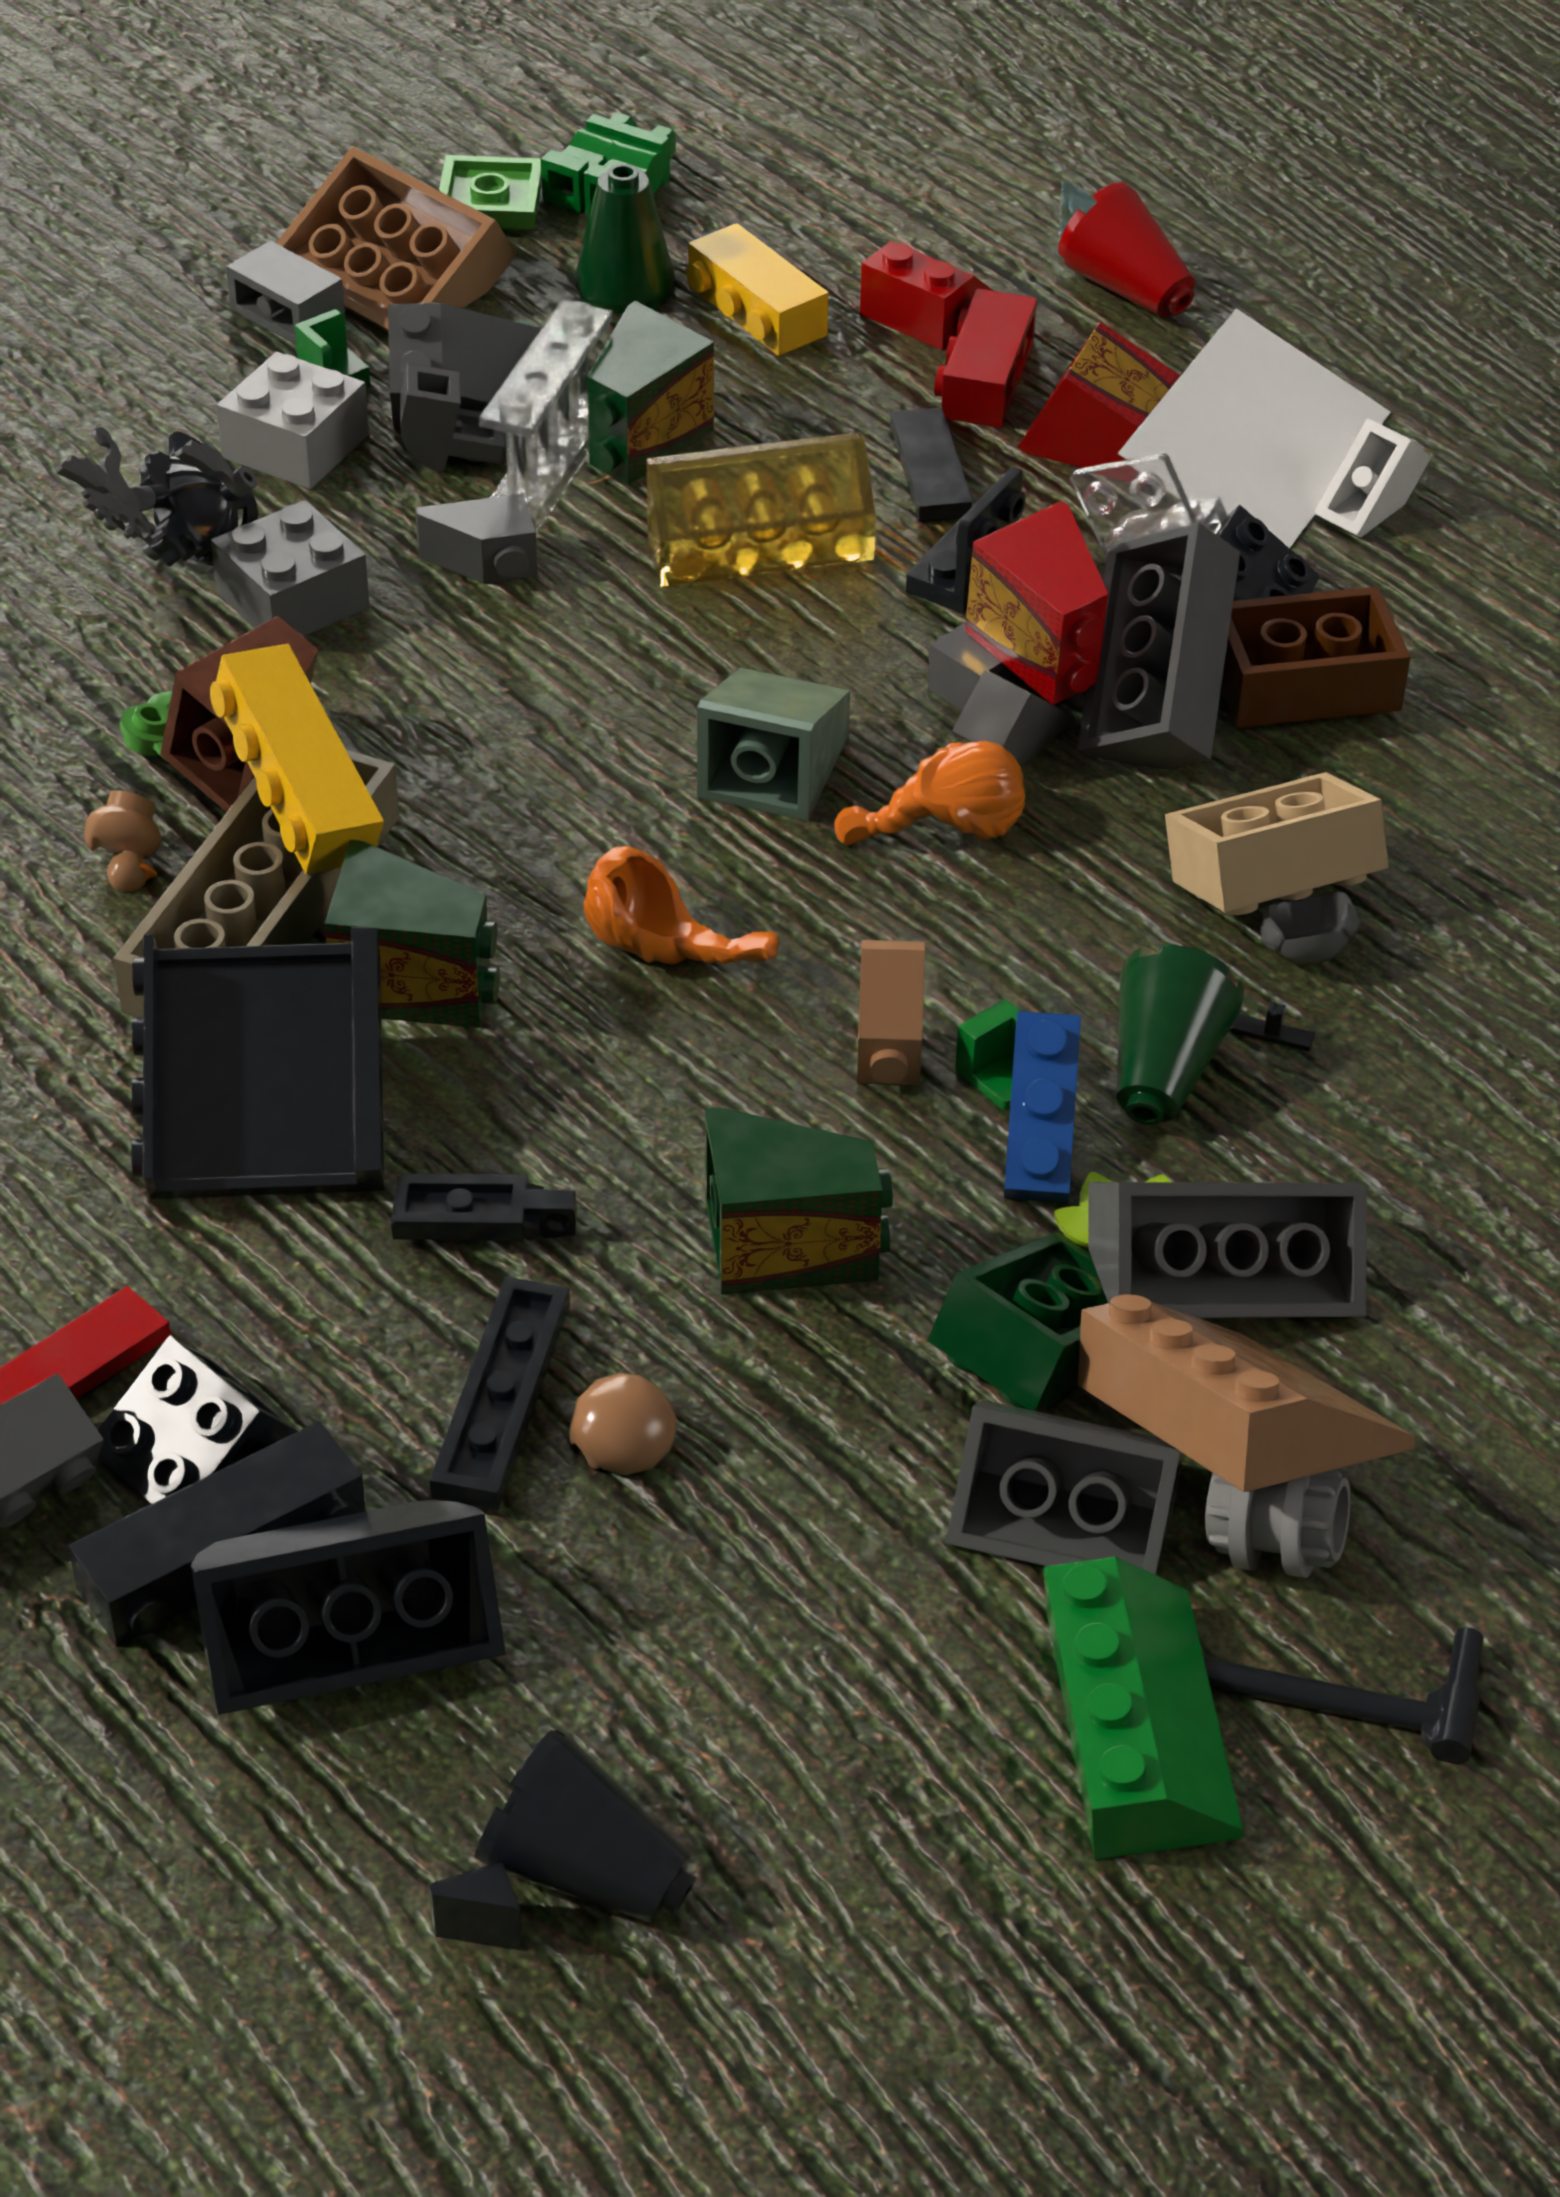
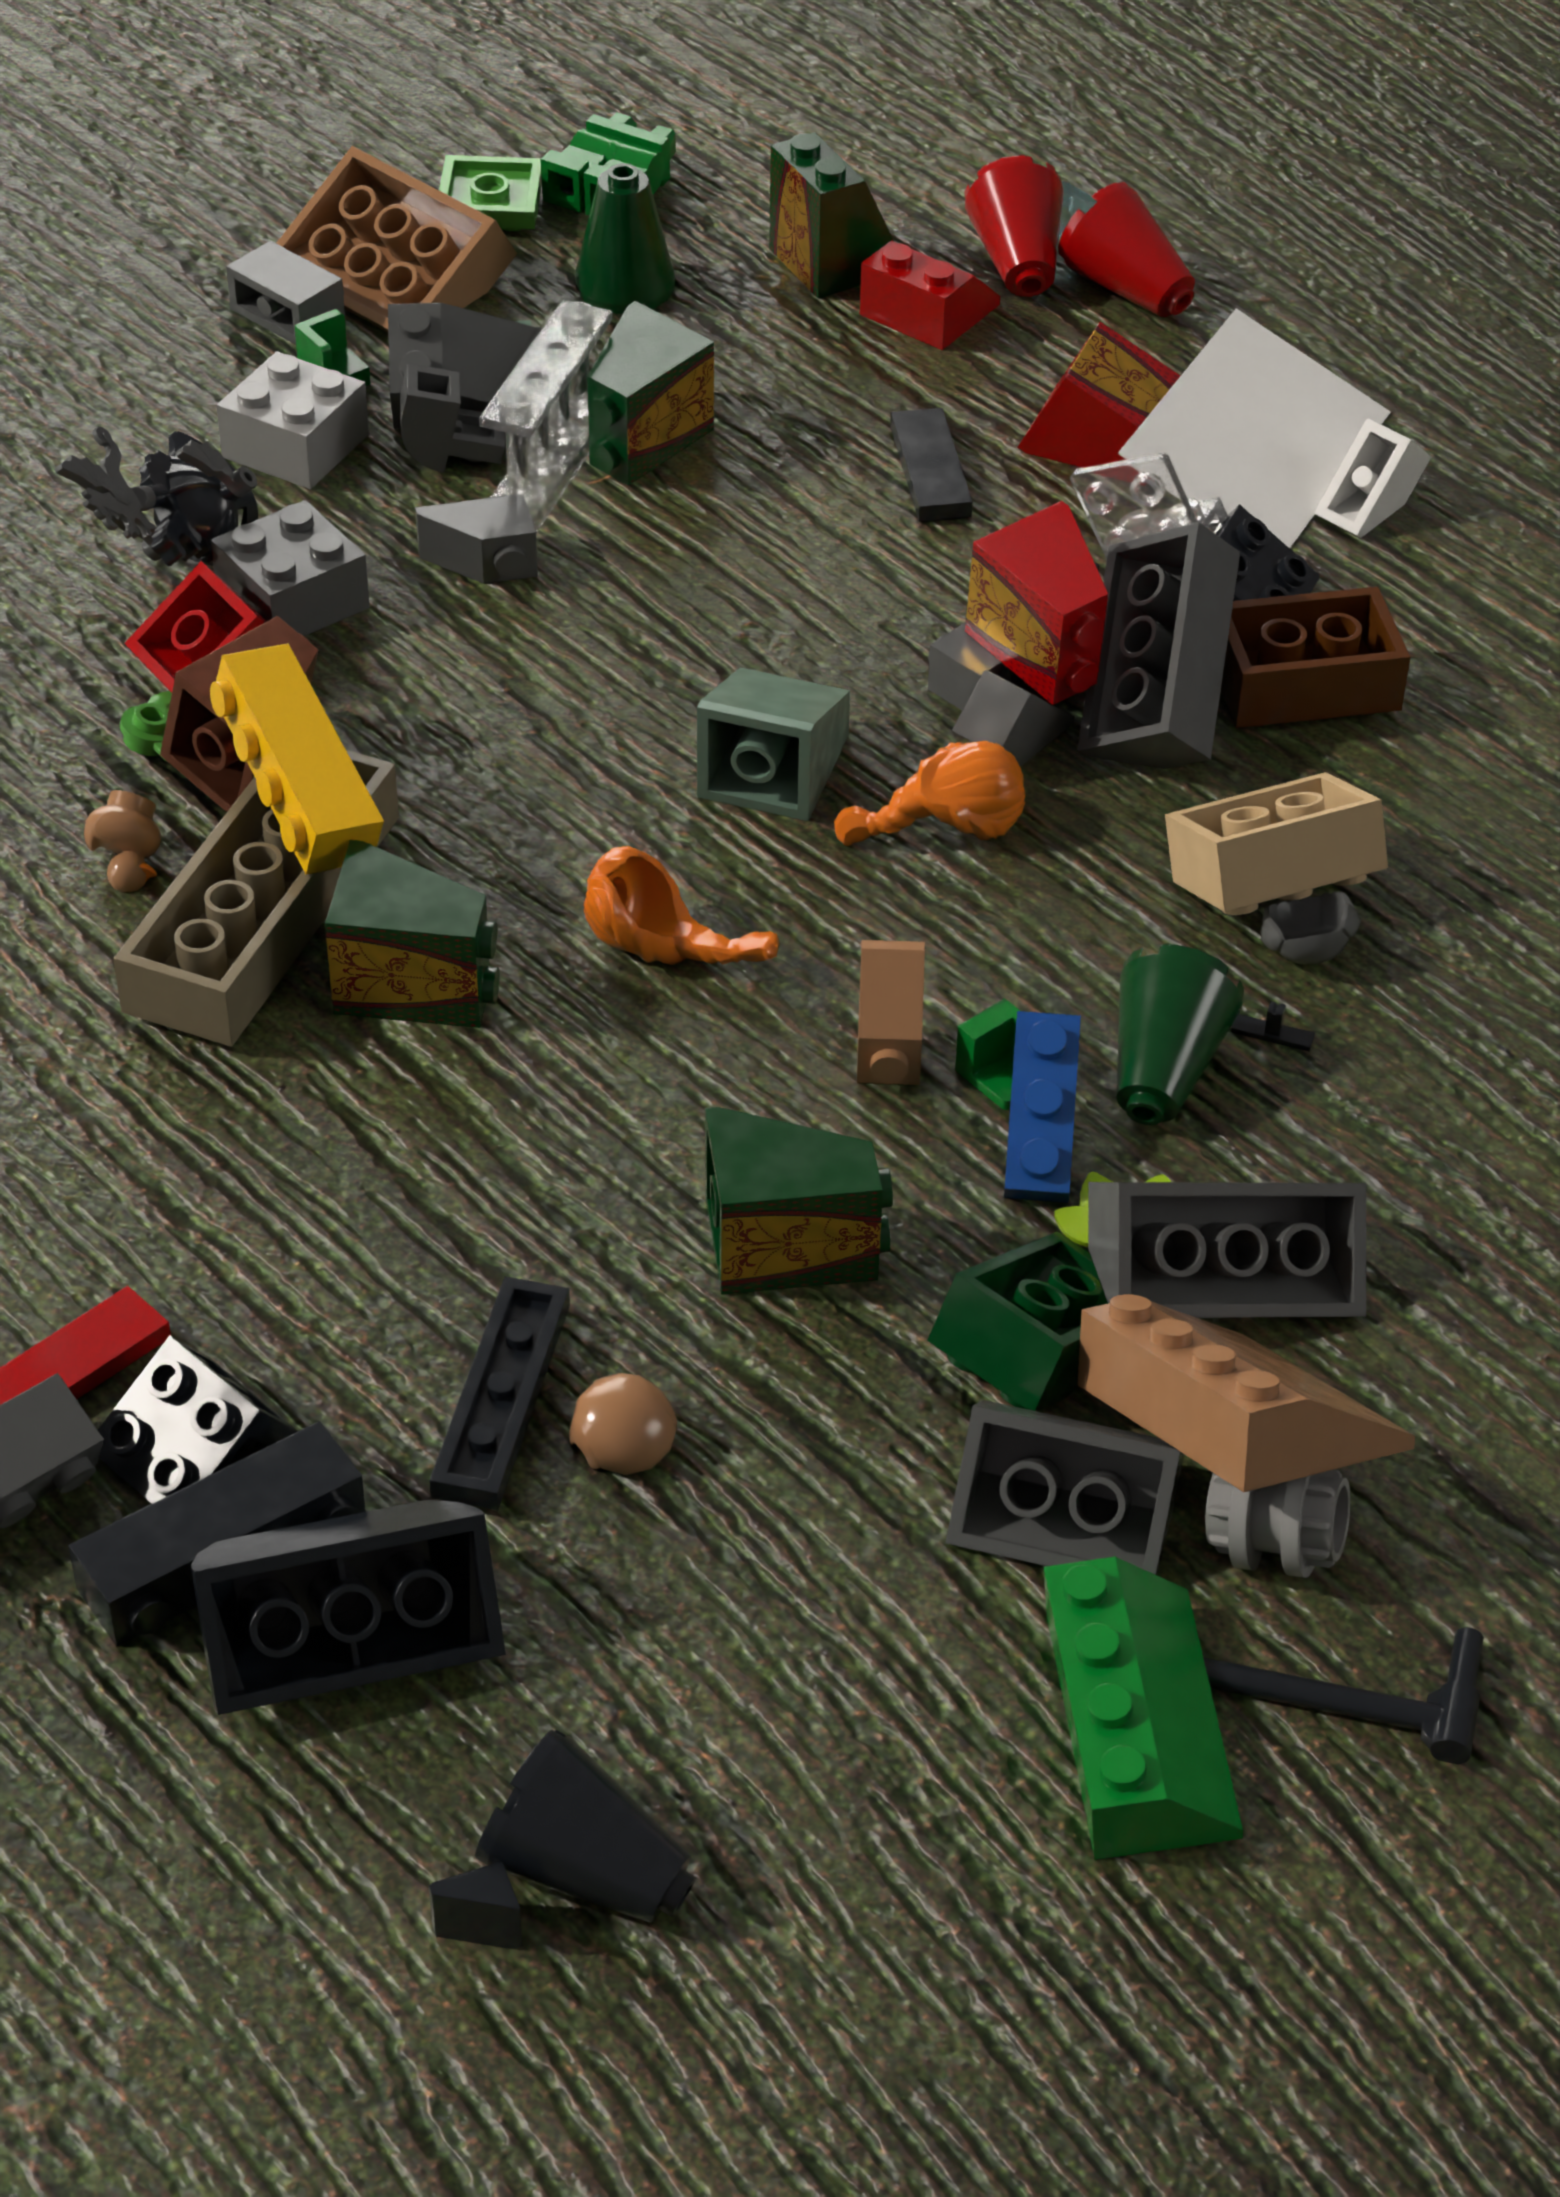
black panel [131,927,385,1199] -> none
black hinge [391,1174,577,1241] -> none
clear yellow slope [647,432,876,587] -> none
yellow brick [686,223,829,356] -> none
black bracket [906,467,1026,614] -> none
red brick [934,289,1037,428] -> none
none -> red slope [124,561,267,693]
none -> dark green slope [769,132,894,298]
none -> red cone [964,155,1063,297]

